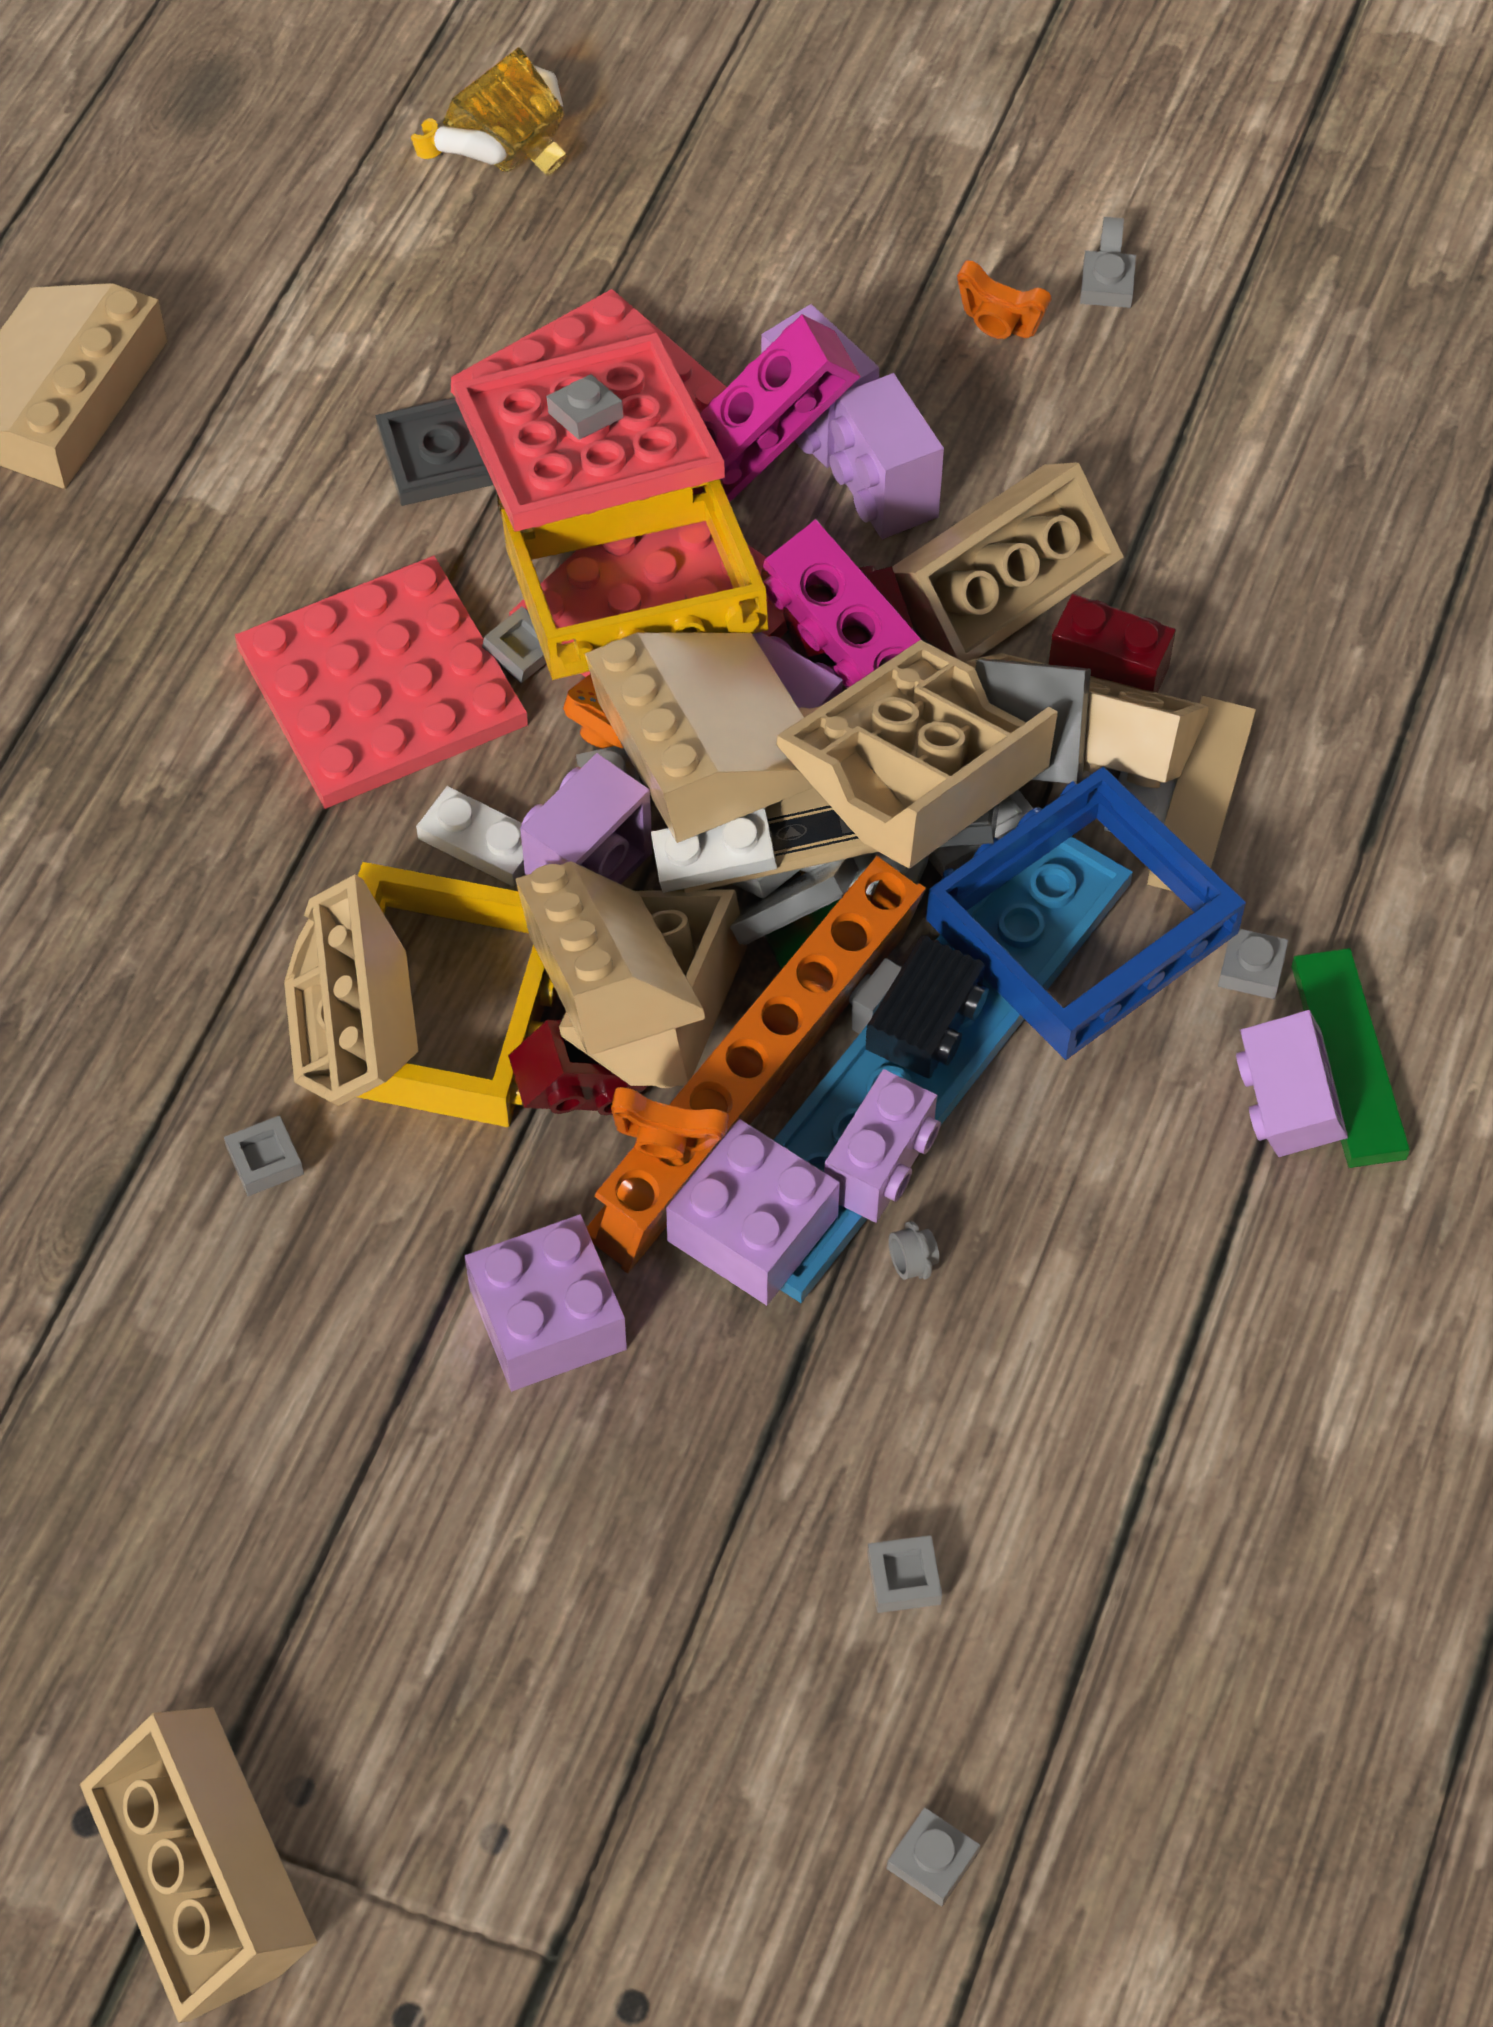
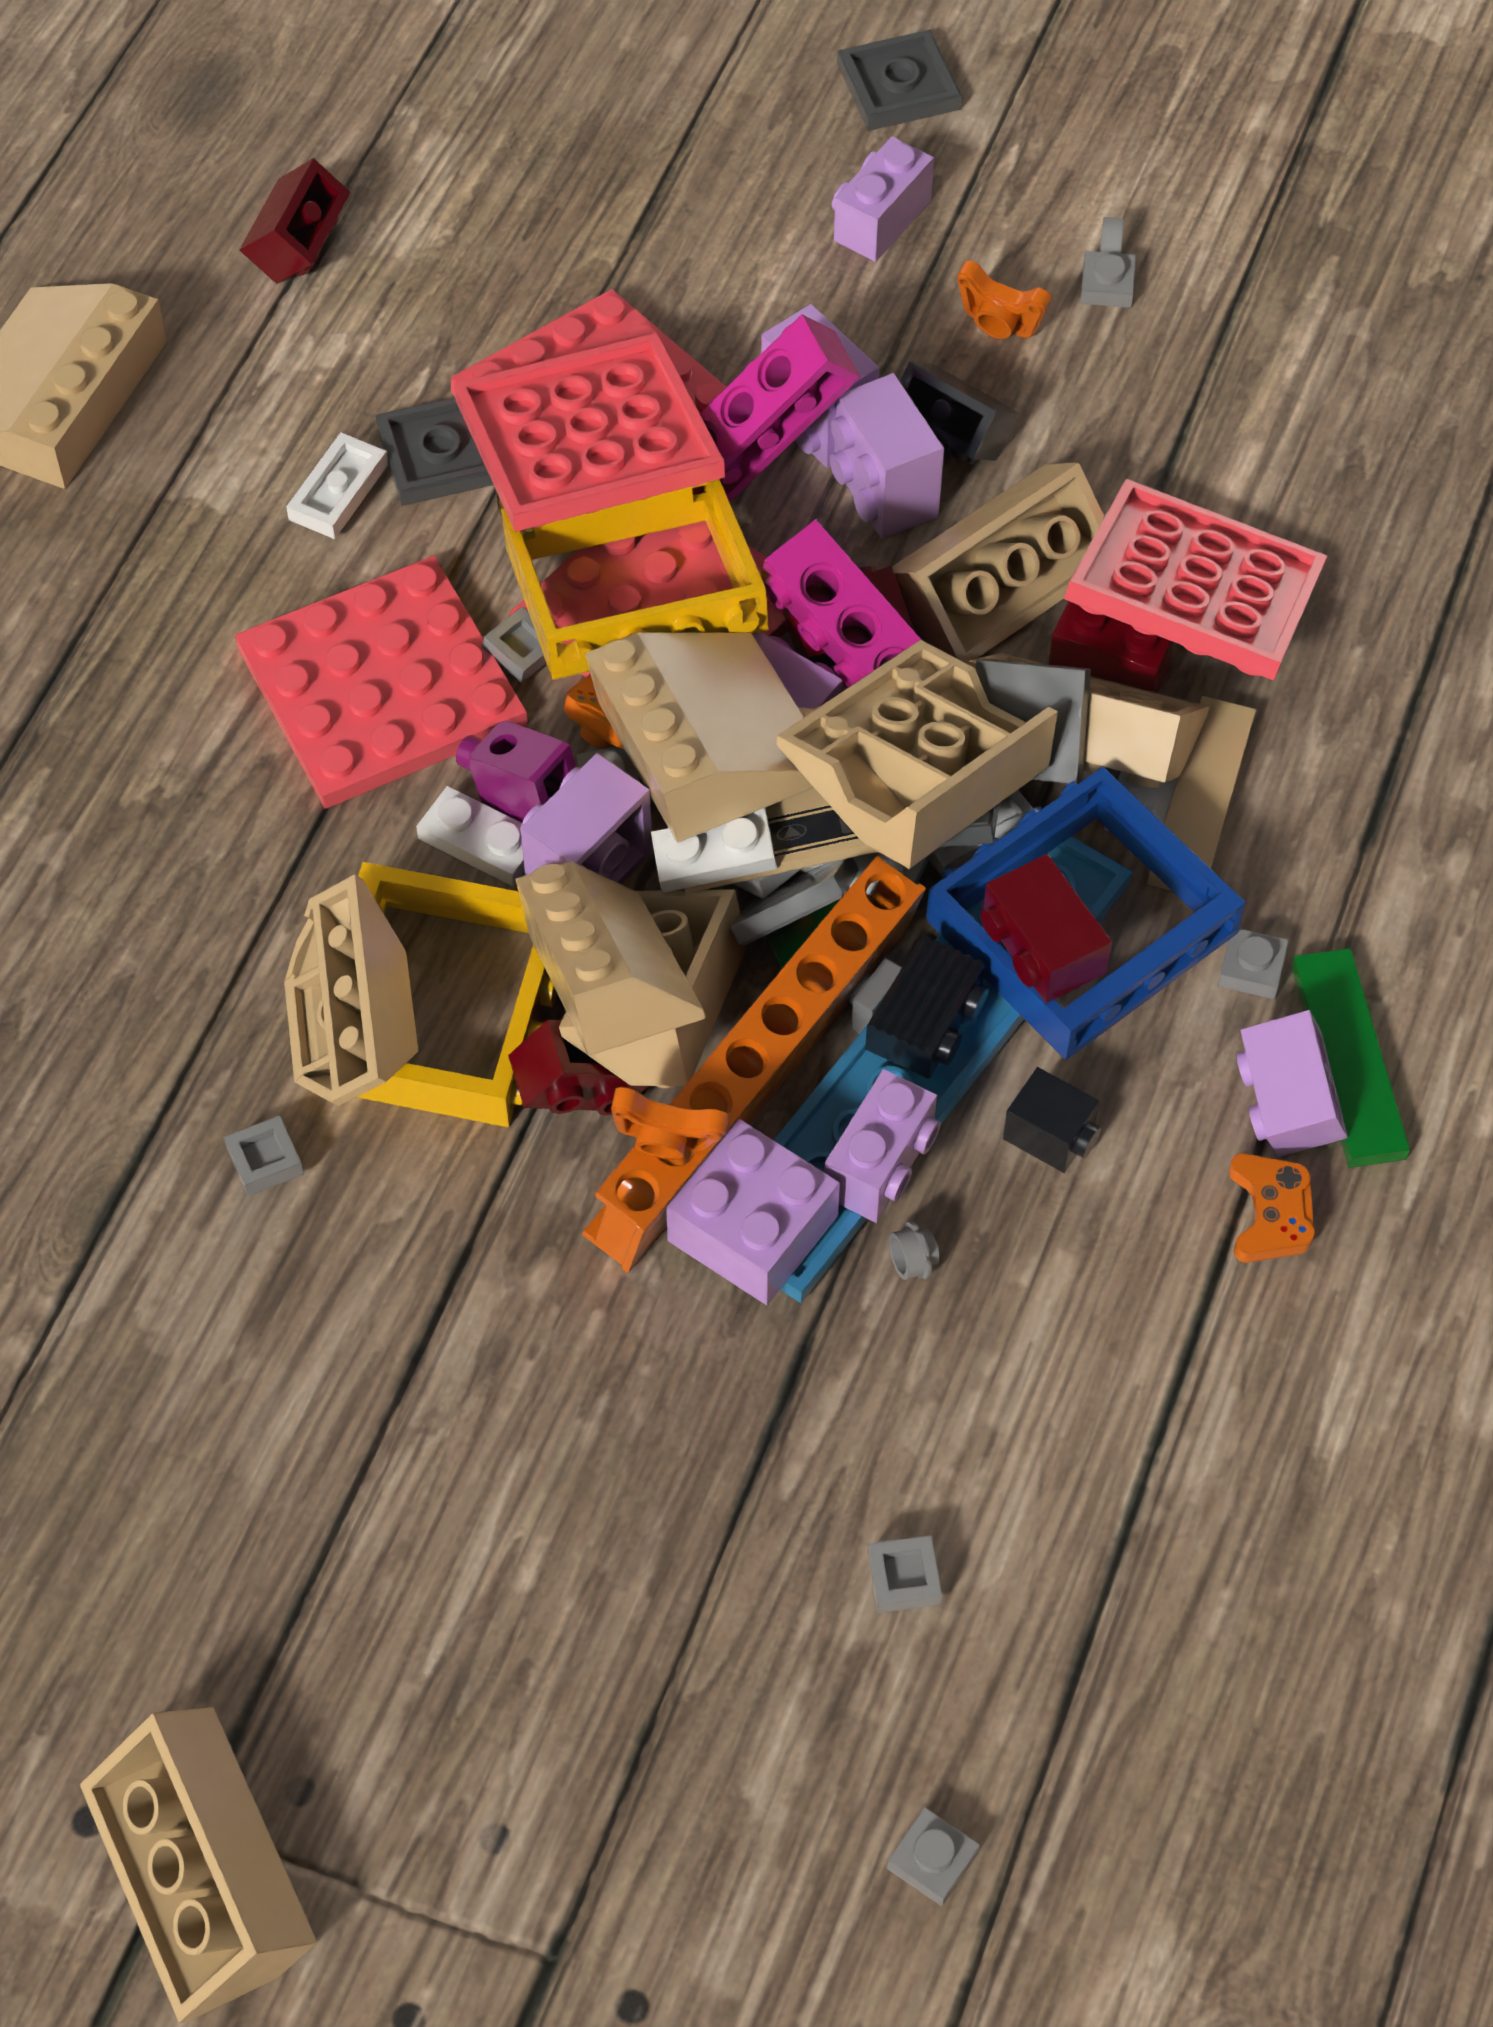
clear yellow torso [411,47,567,176] -> none
lavender brick [464,1214,627,1392] -> none
light grey plate [546,374,624,440] -> none
none -> dark red brick [239,158,351,284]
none -> white plate [286,432,389,539]
none -> magenta torso [456,720,576,823]
none -> lavender brick [832,136,934,262]
none -> dark grey tile [837,30,962,131]
none -> black brick [900,362,1020,465]
none -> dark red brick [980,854,1112,1003]
none -> black brick [1003,1067,1101,1173]
none -> coral plate [1064,479,1327,681]
none -> orange piece [1229,1153,1315,1263]

